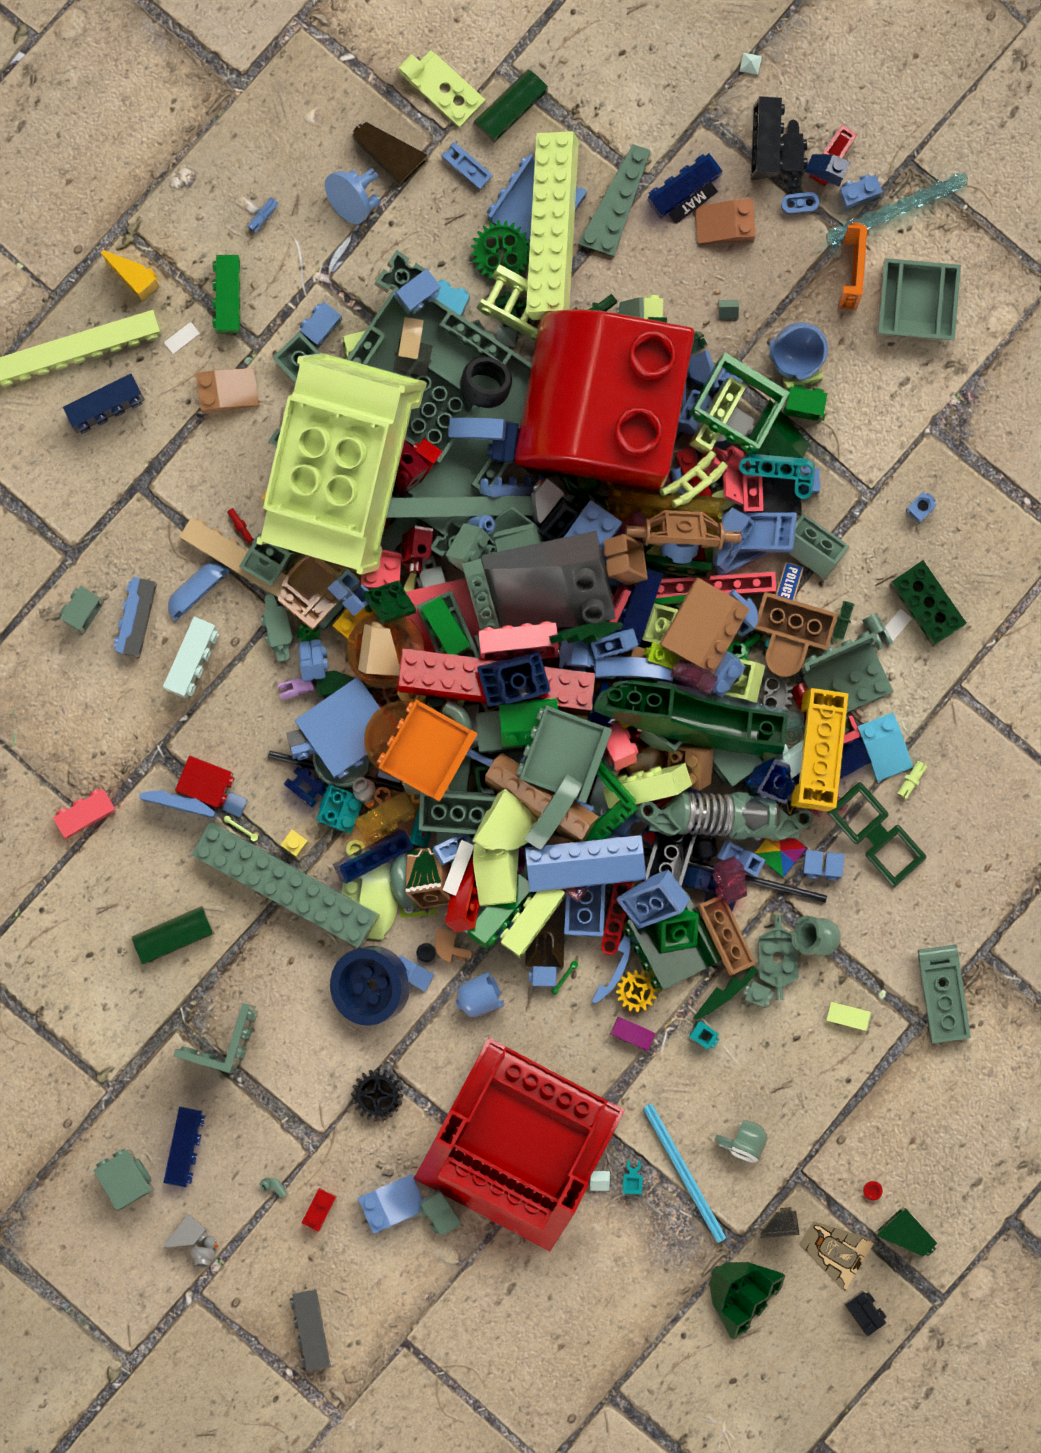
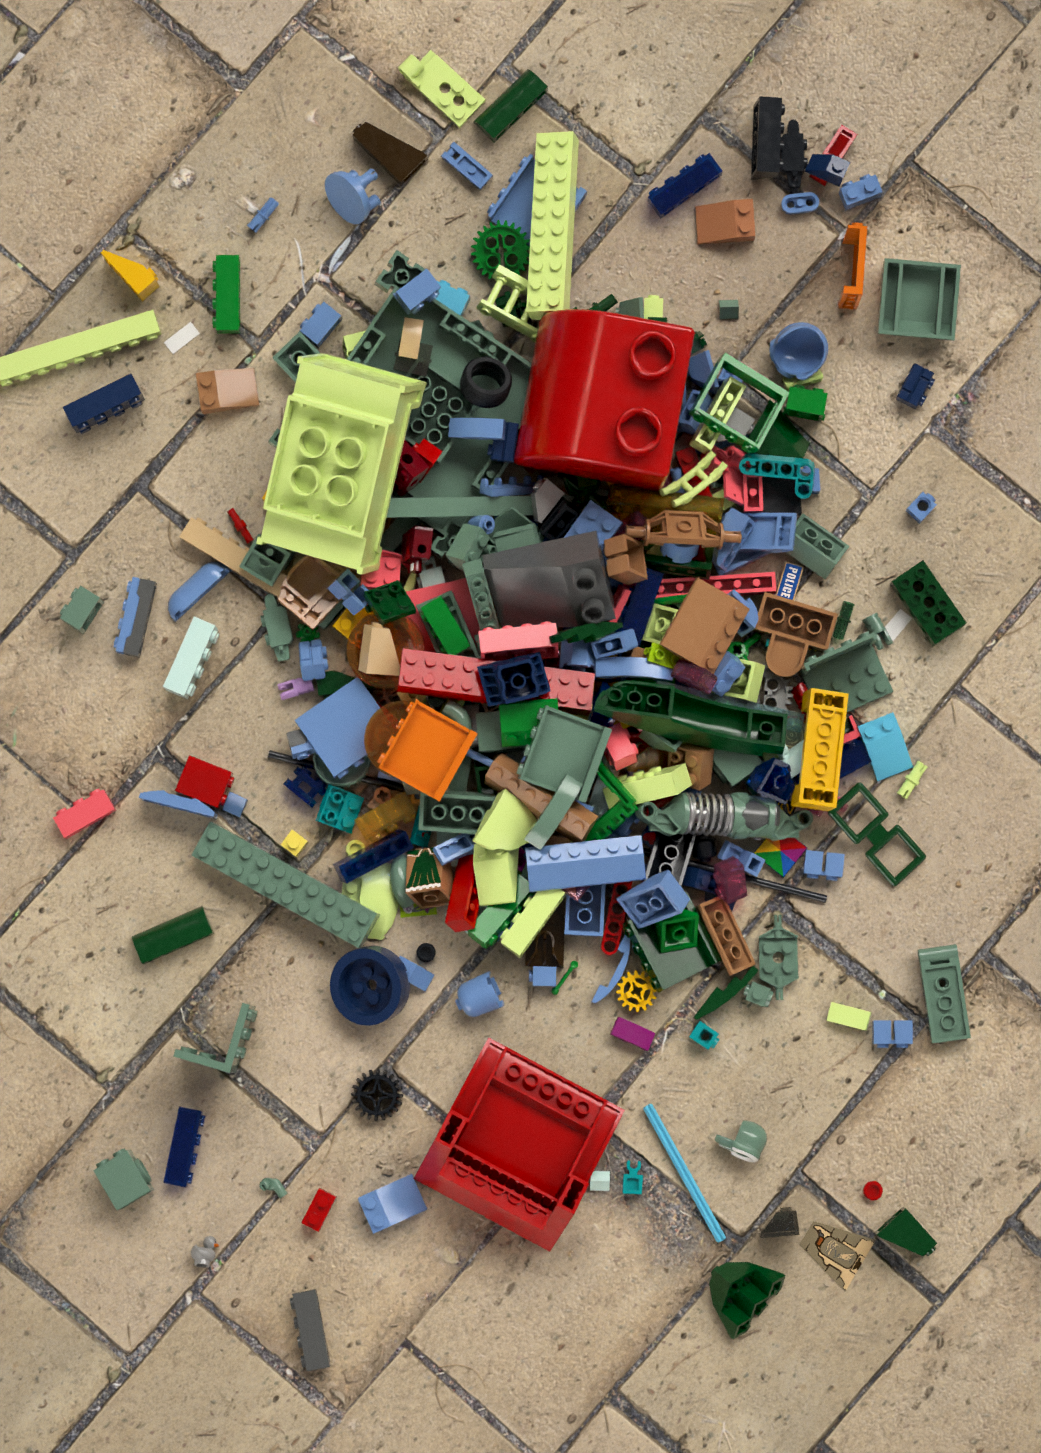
light grey slope [164,1214,207,1248] -> none
yellowish green hinge [223,816,258,841] -> none
light grey animal [353,778,377,808] -> none
sand green brick [419,1189,461,1236] -> none
medium nougat brick [435,928,473,963] -> none
white sticker [443,840,474,896] -> none
light aqua slope [497,326,517,347] -> none
sand green wing [578,144,651,257] -> none
black sticker [668,182,718,224] -> none
light aqua slope [740,53,762,75] -> none
sand green tile [791,916,841,957] -> none
clear light blue plate [826,172,968,246] -> none
black brick [844,1290,887,1337] -> none
none -> medium blue piece [872,1020,913,1048]
none -> dark blue brick [896,363,935,409]

